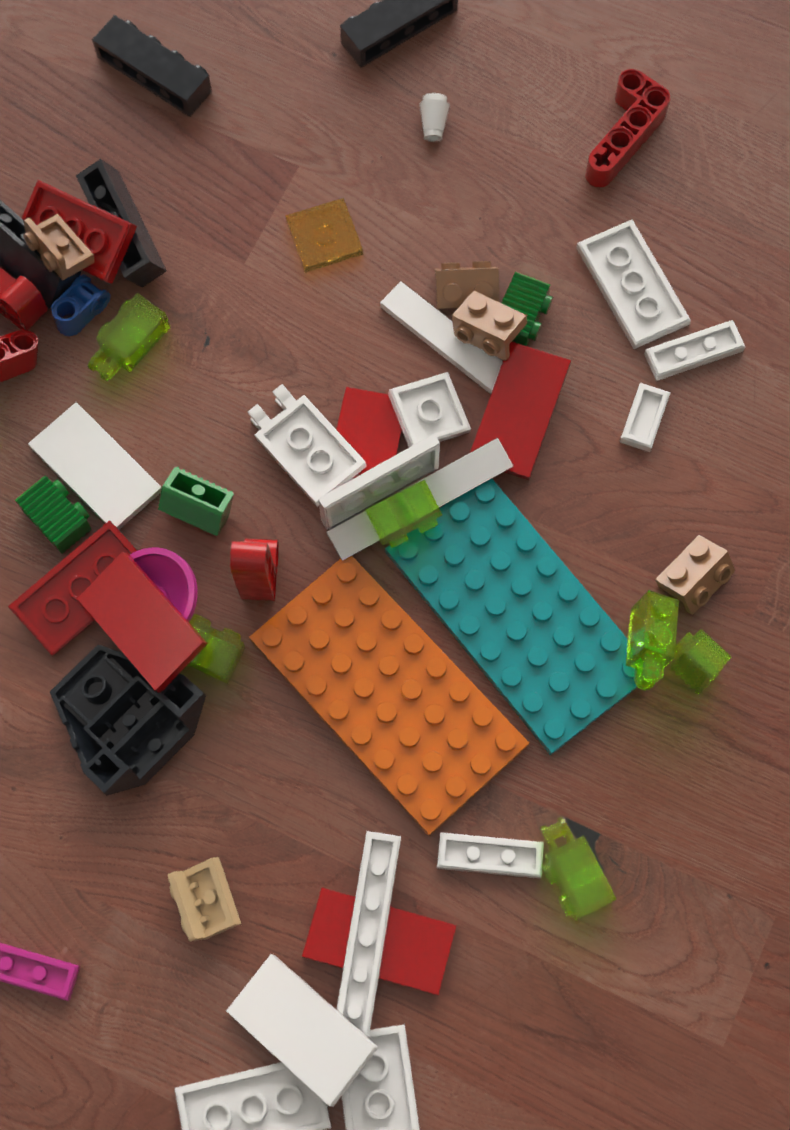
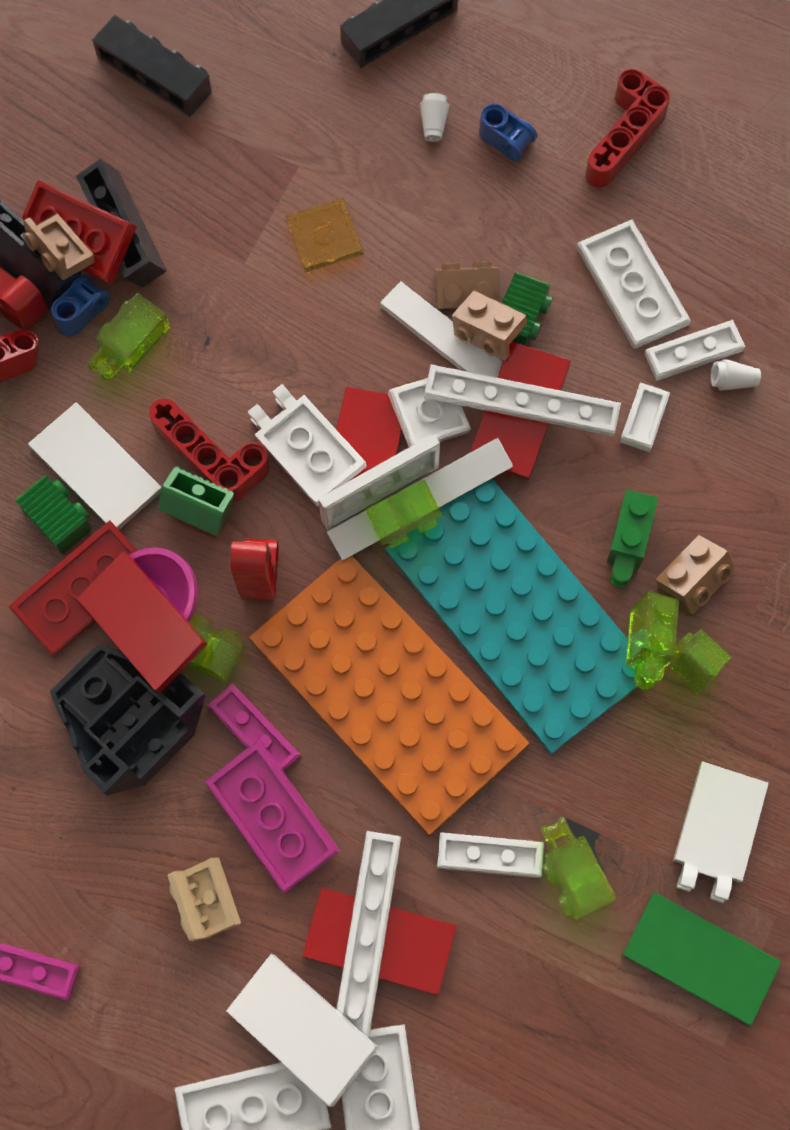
none -> red beam [149,398,270,502]
none -> dark pink tile [205,740,341,894]
none -> dark pink tile [207,683,301,772]
none -> white tile [424,365,621,437]
none -> blue piece [479,103,538,161]
none -> green brick [607,489,659,588]
none -> green tile [621,892,782,1026]
none -> white tile [673,761,768,903]
none -> white cone [711,359,761,391]

